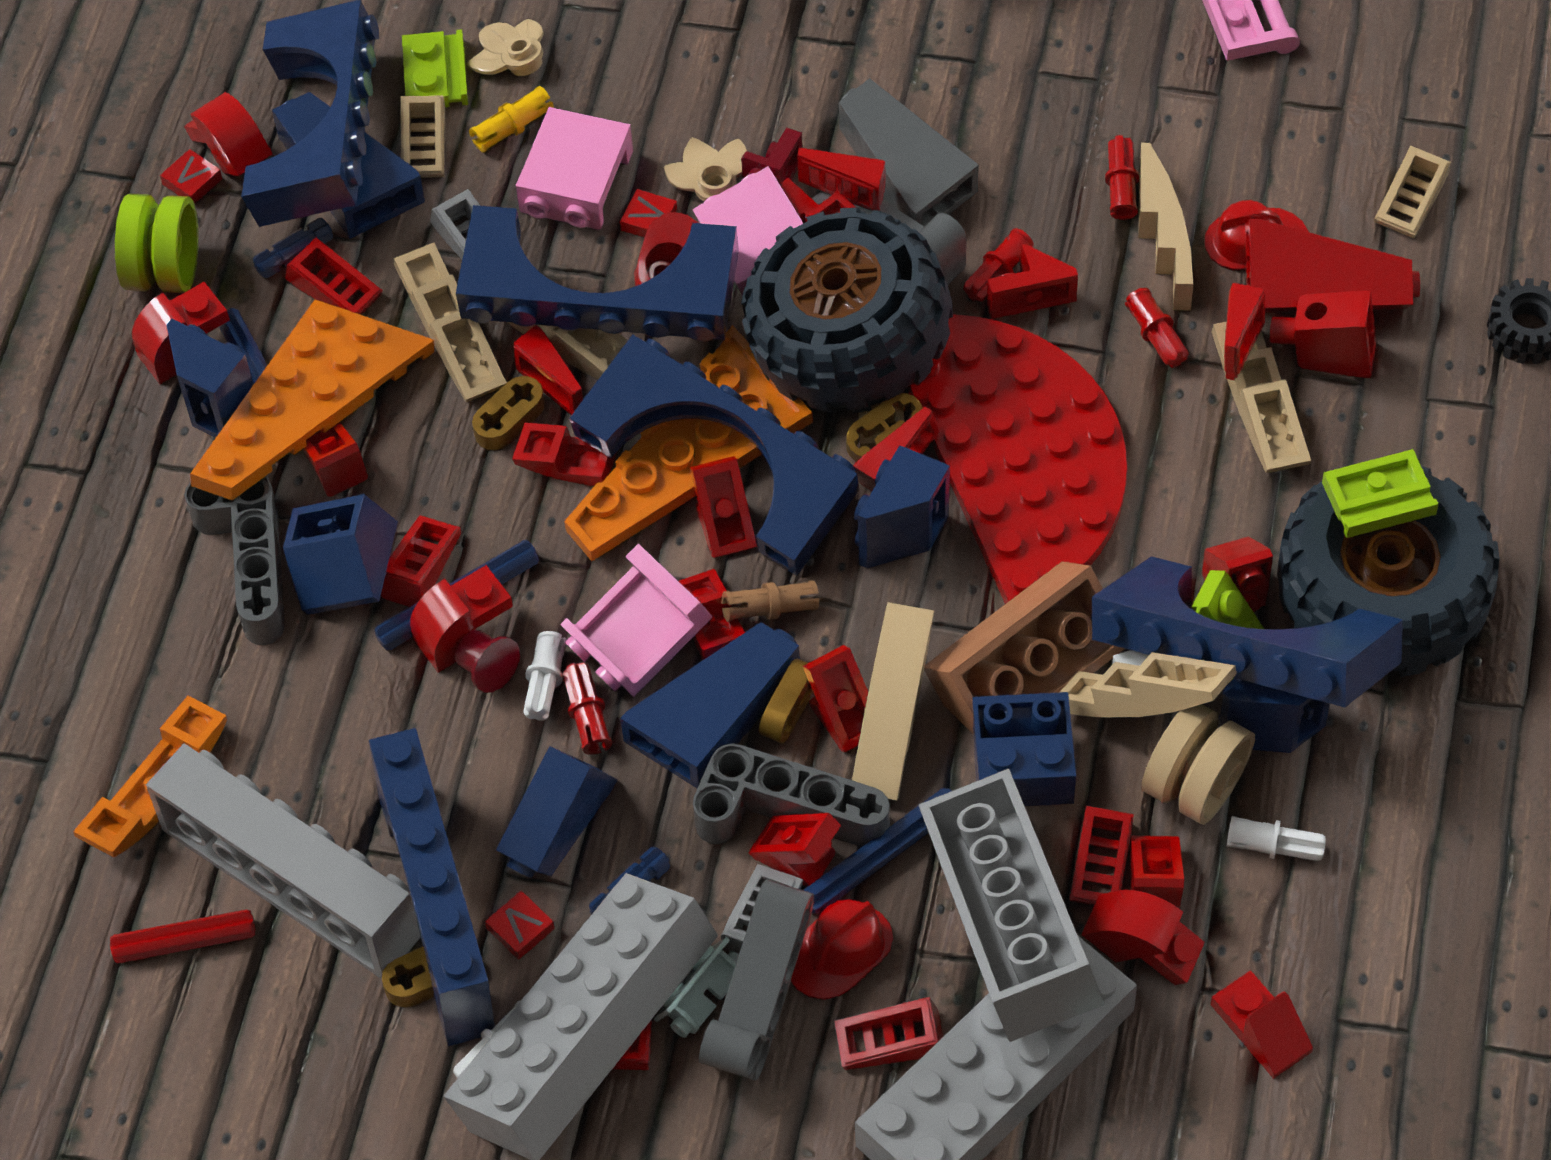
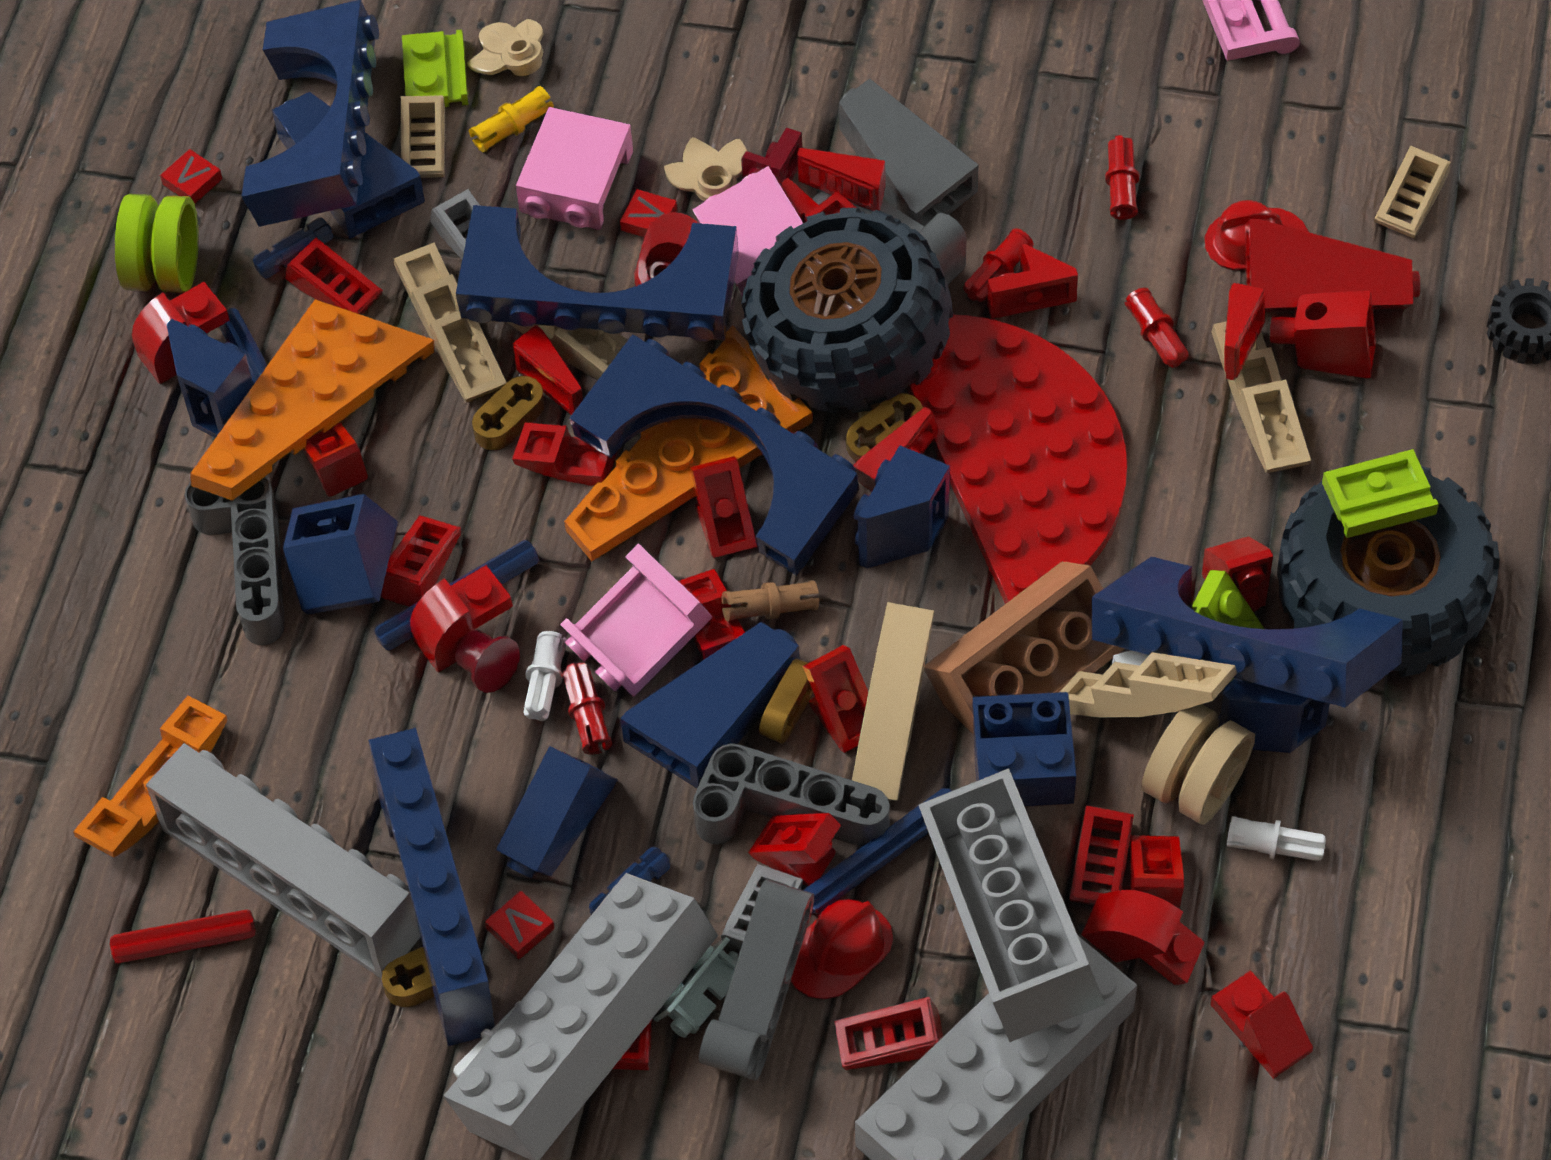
red brick [184,92,273,176] -> none
tan slope [1138,143,1193,311] -> none

